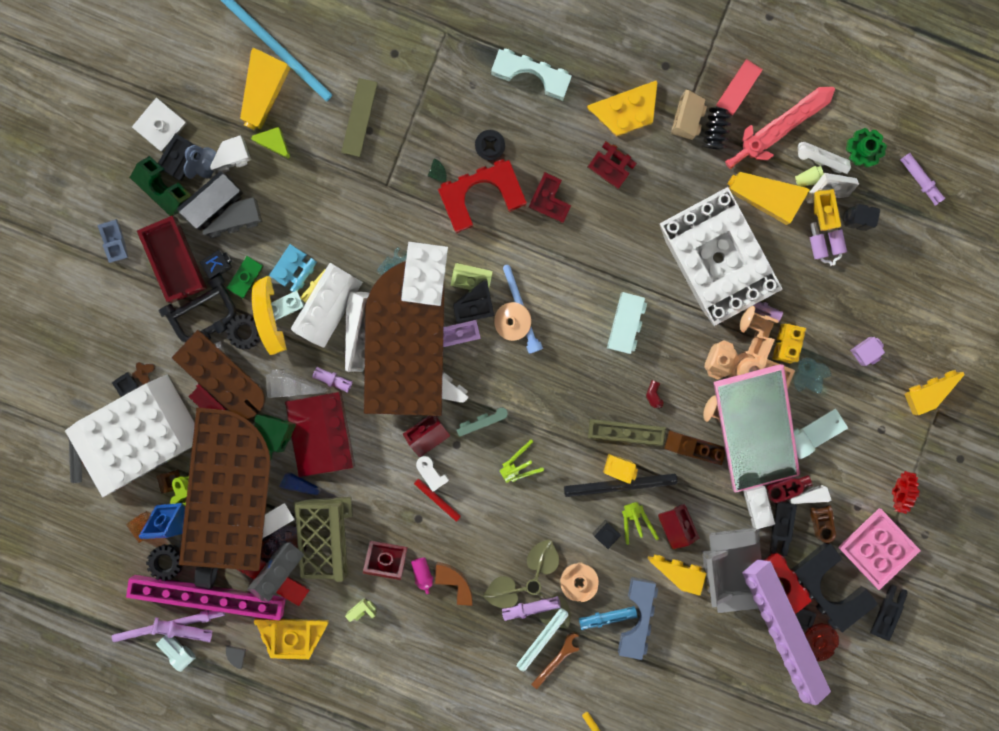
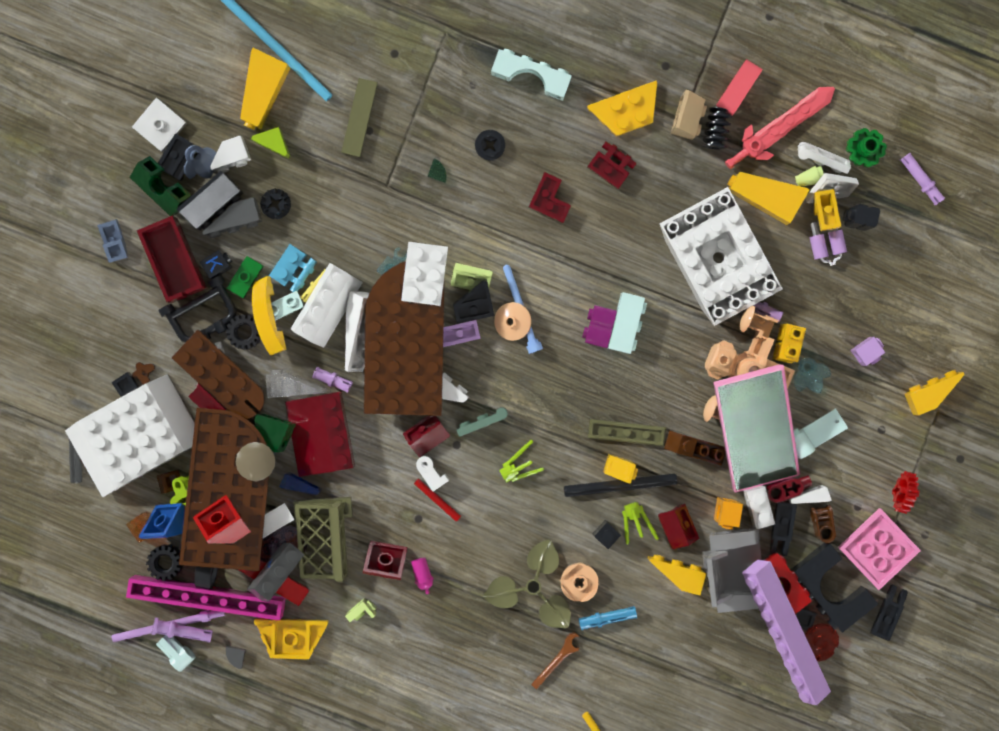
dark orange brick [435,562,472,606] -> none
red arch [438,159,527,233] -> none
lavender pin [502,596,561,621] -> none
light aqua axle [517,608,568,672] -> none
sand blue arch [618,577,658,660] -> none
dark red arm [646,380,664,409] -> none
none -> red slope [193,495,251,544]
none -> dark tan dish [236,442,275,481]
none -> black gear [260,188,291,219]
none -> magenta brick [582,305,617,349]
none -> light orange brick [714,497,743,530]

